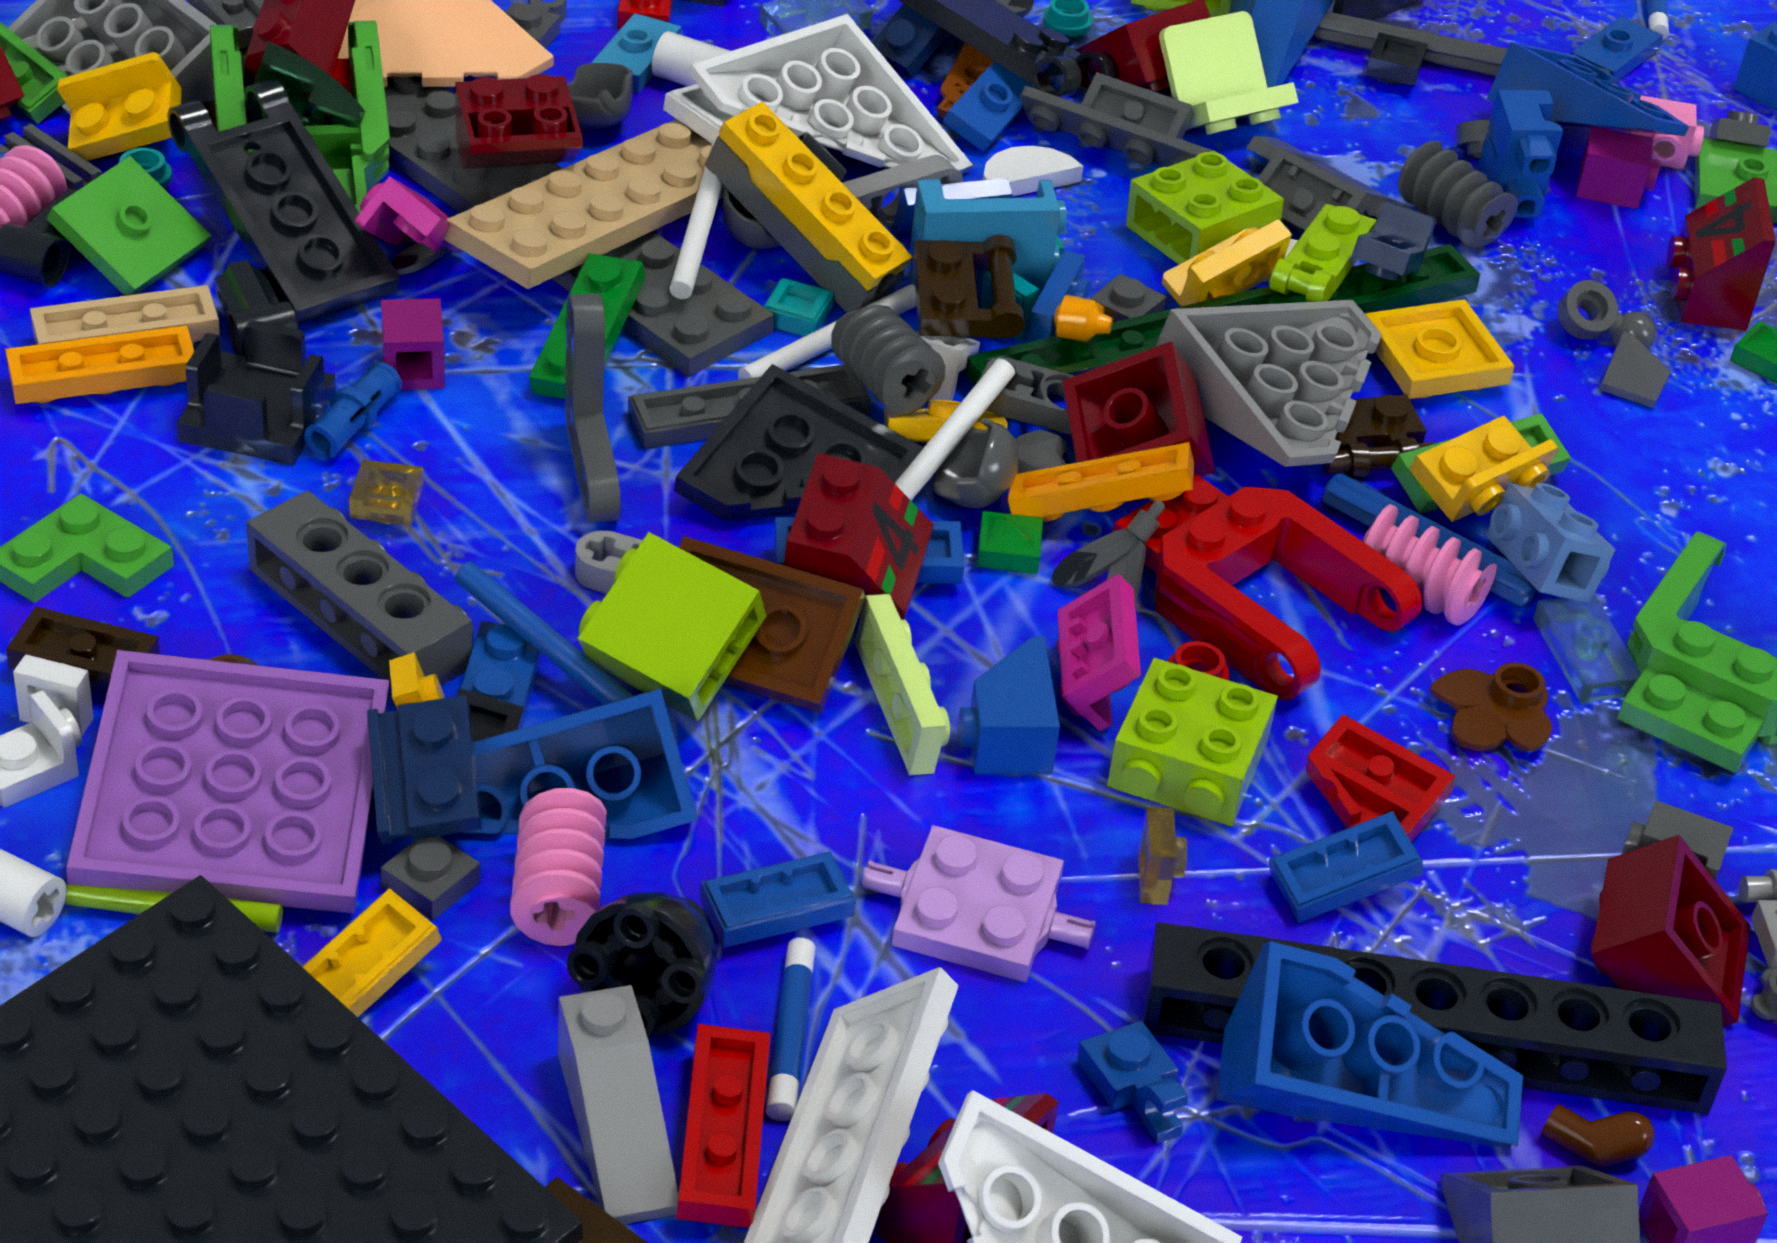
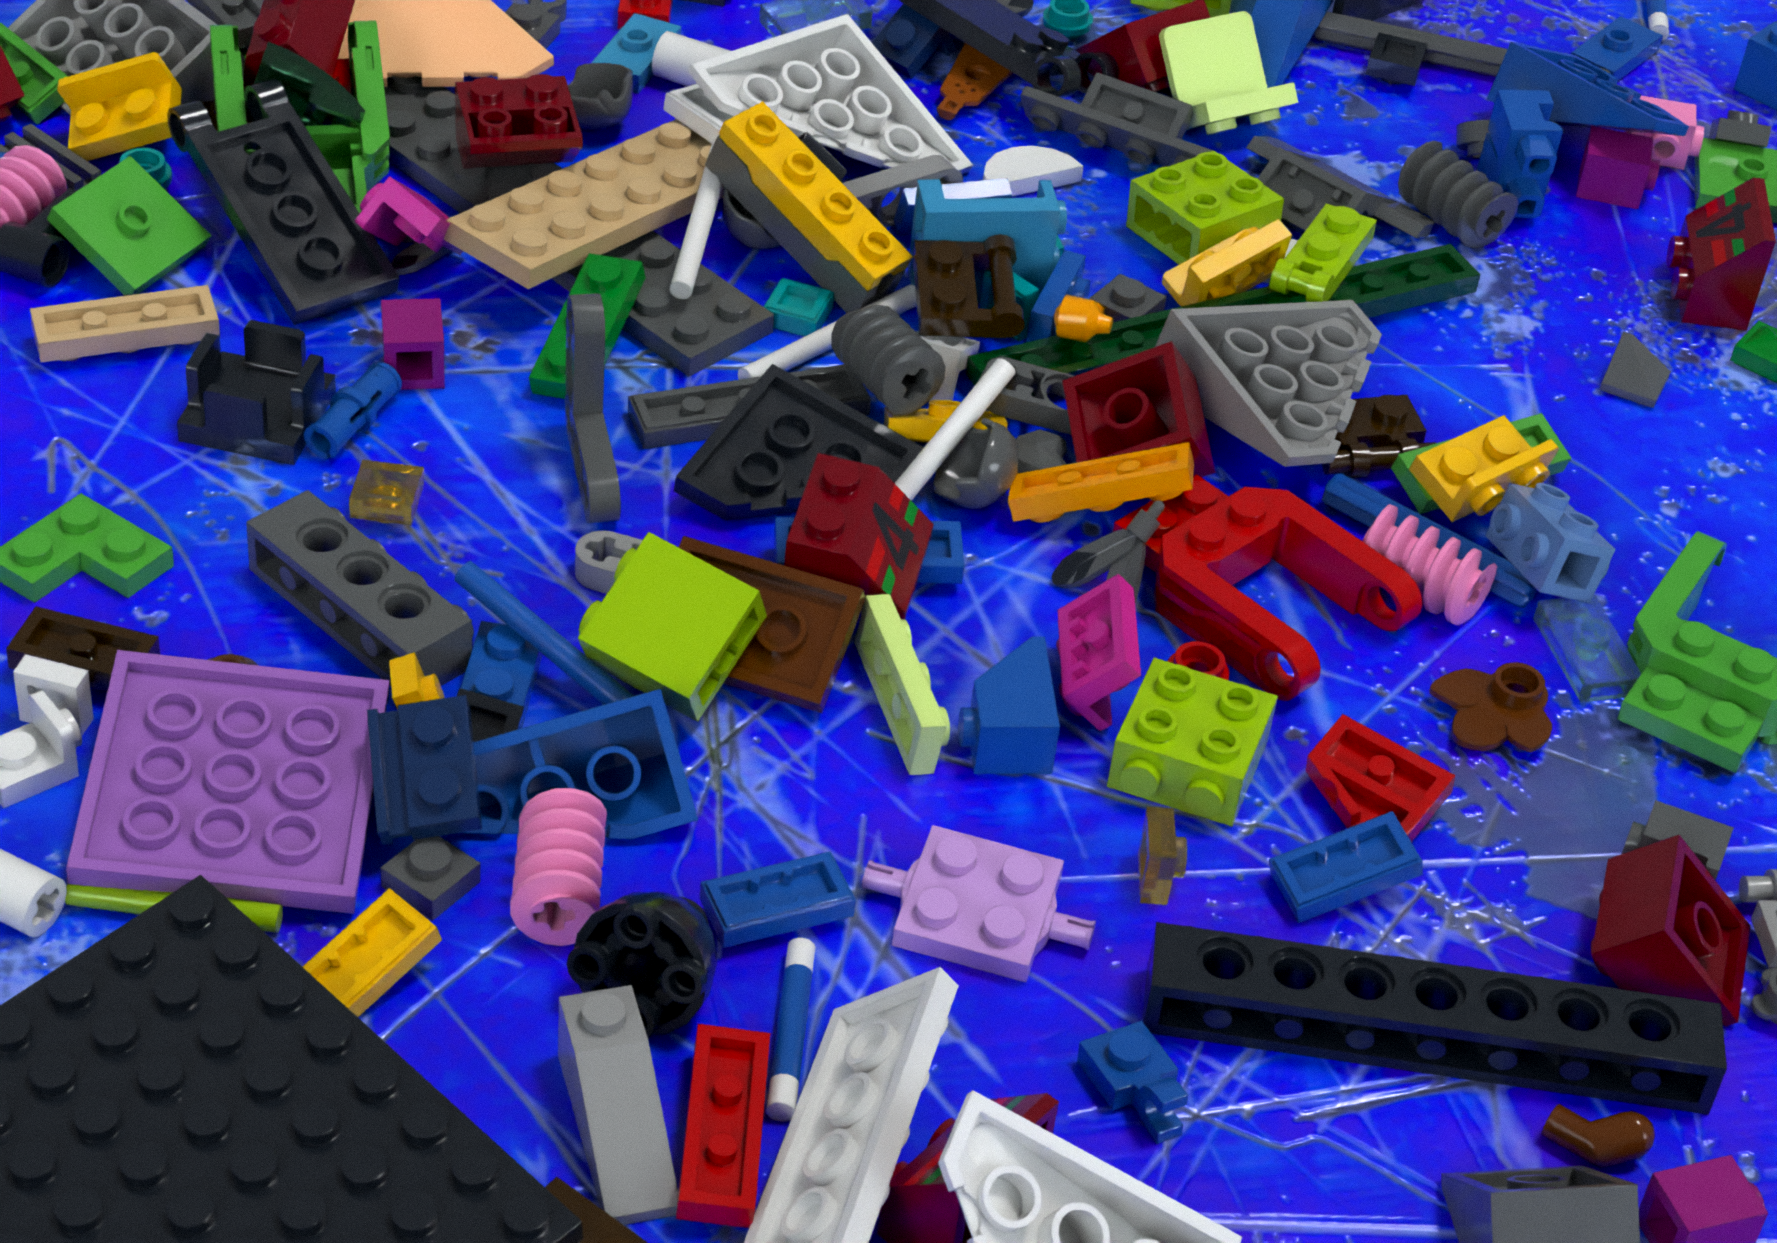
light orange plate [5,325,194,404] -> none
black piece [215,260,298,356] -> none
blue plate [942,61,1034,153] -> none
green tile [977,511,1043,574] -> none
blue wedge [1217,941,1523,1149] -> none
dark blue bracket [1351,201,1436,280] -> none
yellow plate [1365,299,1515,399] -> none
dark grey plate [1557,280,1657,350] -> none

